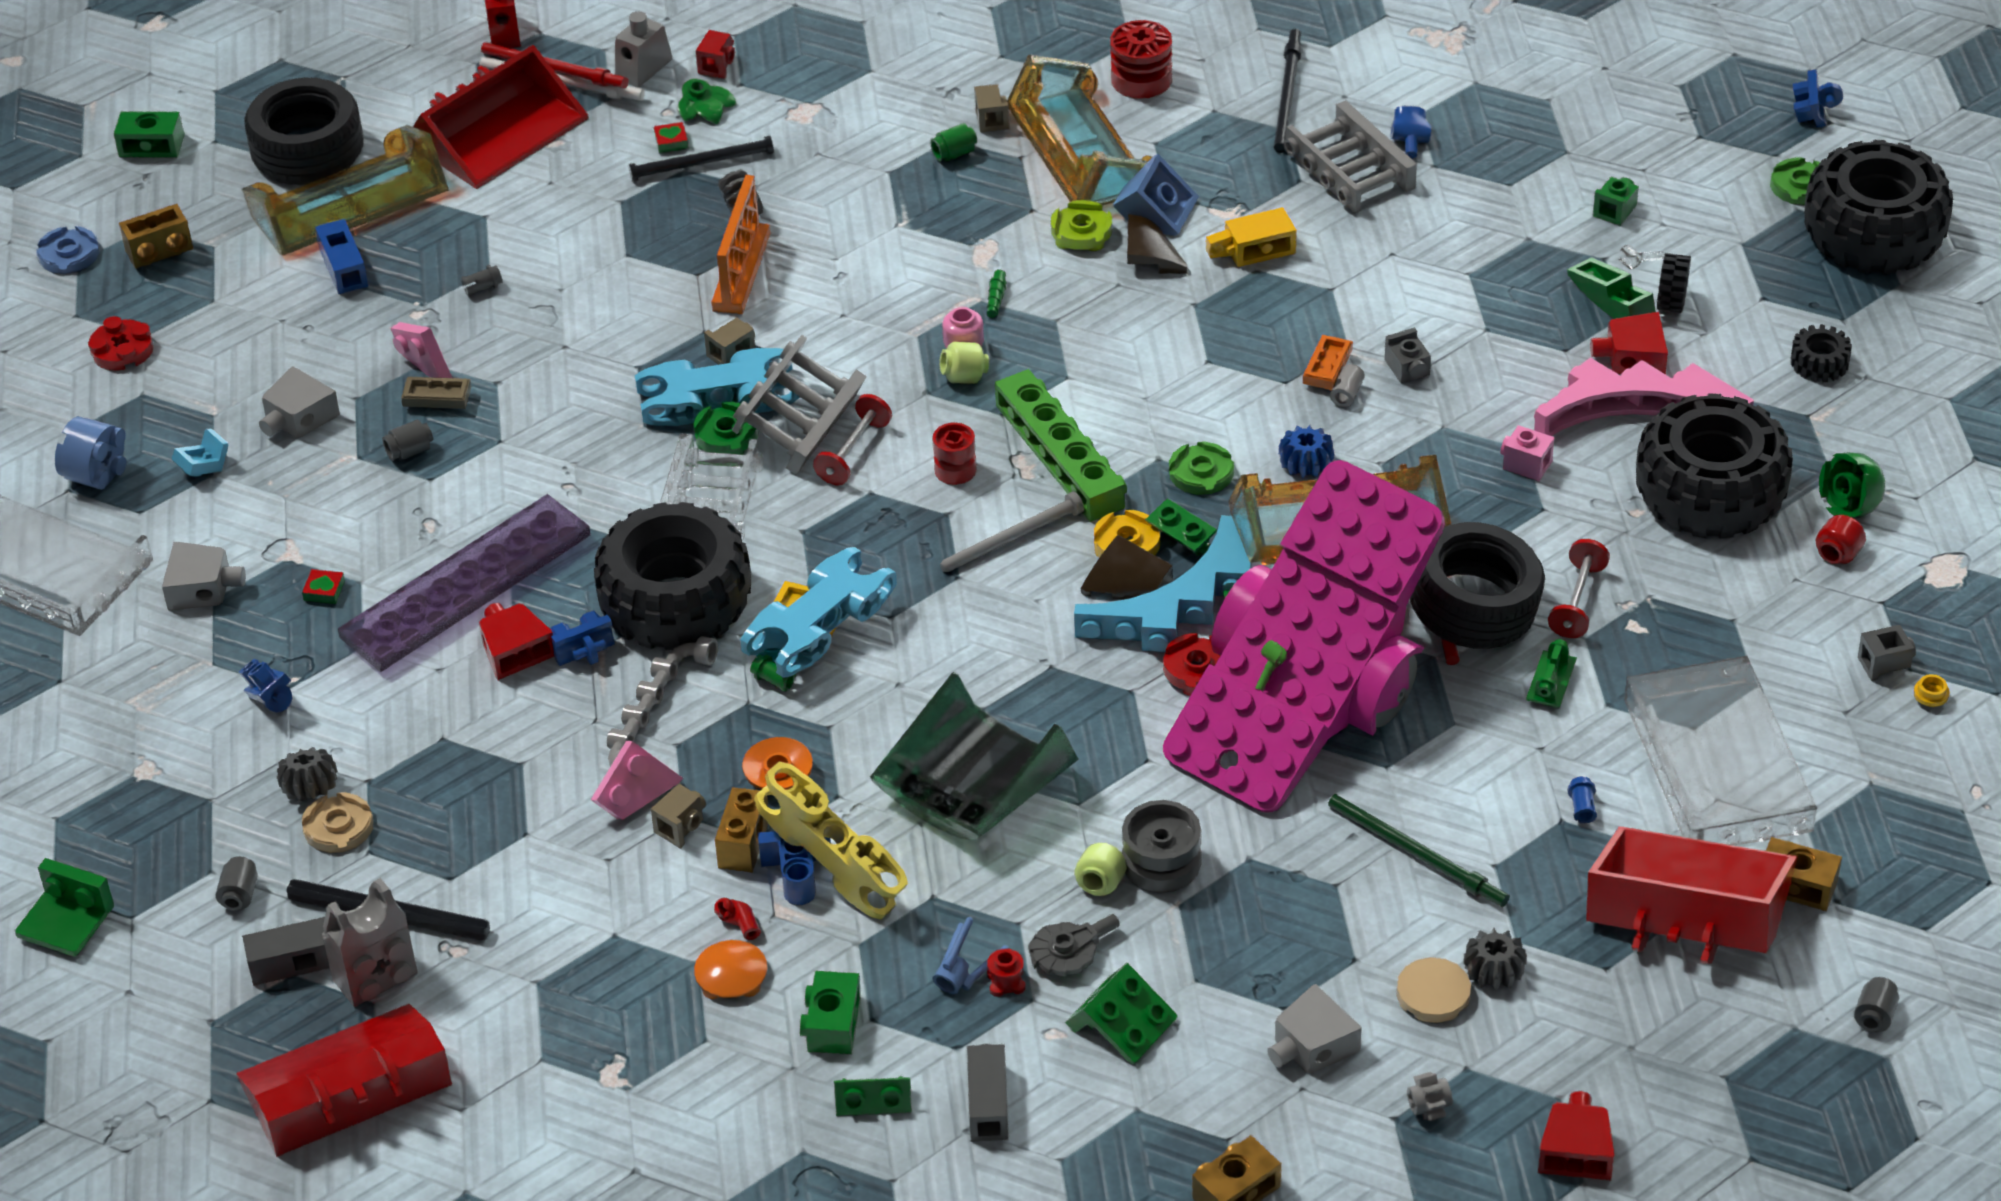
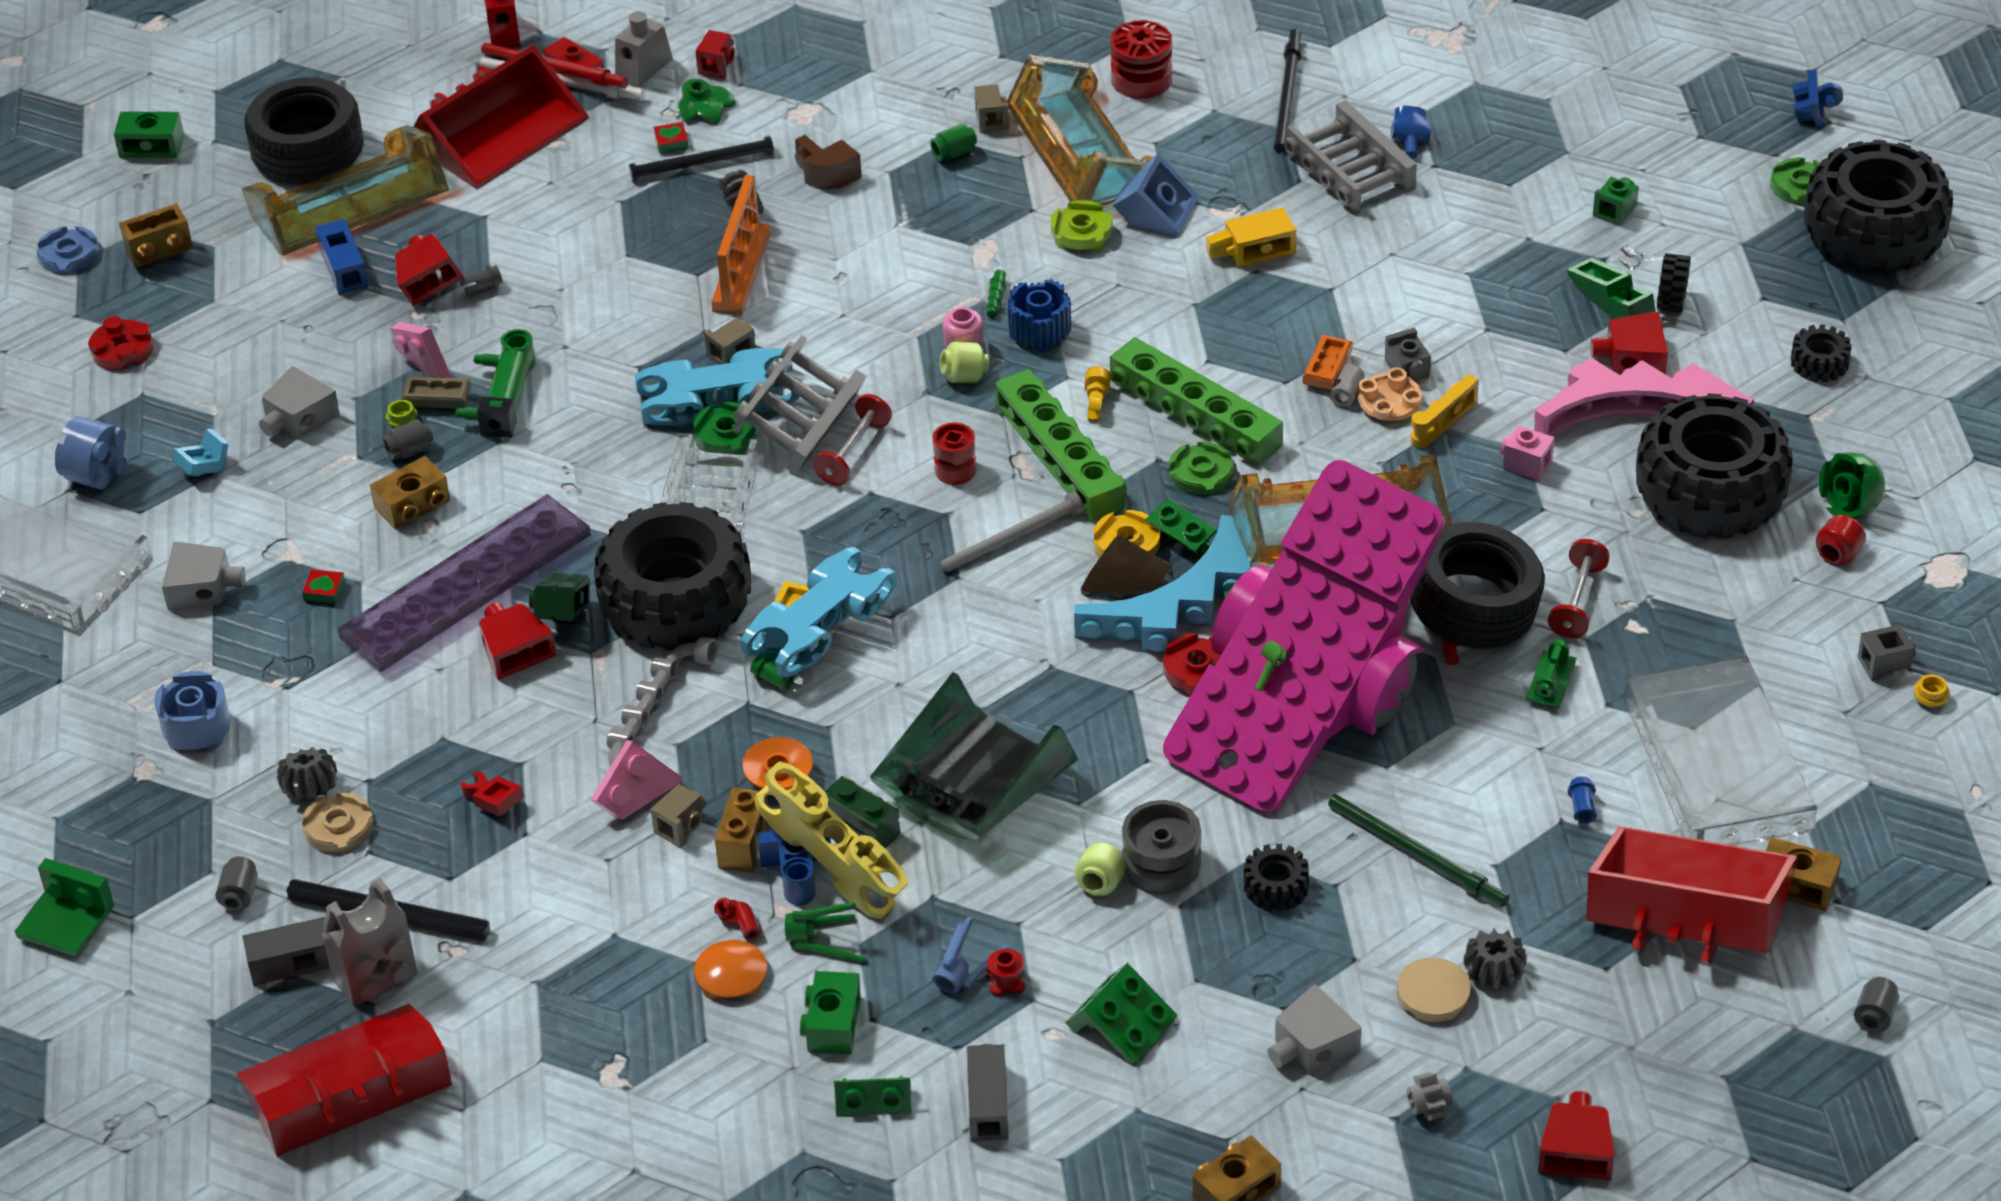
blue hips [239,659,293,712] -> none
blue hips [551,610,615,666] -> none
dark grey piece [1028,914,1120,977] -> none
dark brown slope [1127,214,1187,274] -> none
blue gear [1279,425,1335,478] -> none
none -> medium blue brick [154,671,231,750]
none -> pearl gold brick [370,456,450,529]
none -> lime plate [386,400,418,428]
none -> red torso [395,234,464,306]
none -> green piece [456,329,536,437]
none -> red plate [460,772,524,817]
none -> dark green brick [529,573,590,621]
none -> red plate [543,36,605,69]
none -> green plant [785,902,868,964]
none -> reddish brown brick [795,134,862,190]
none -> dark green brick [825,775,901,848]
none -> blue brick [1007,279,1072,352]
none -> yellow piece [1084,366,1111,420]
none -> bright green brick [1109,337,1283,466]
none -> black tyre [1244,843,1309,912]
none -> light nougat dish [1358,368,1422,421]
none -> yellow plate [1410,374,1479,448]

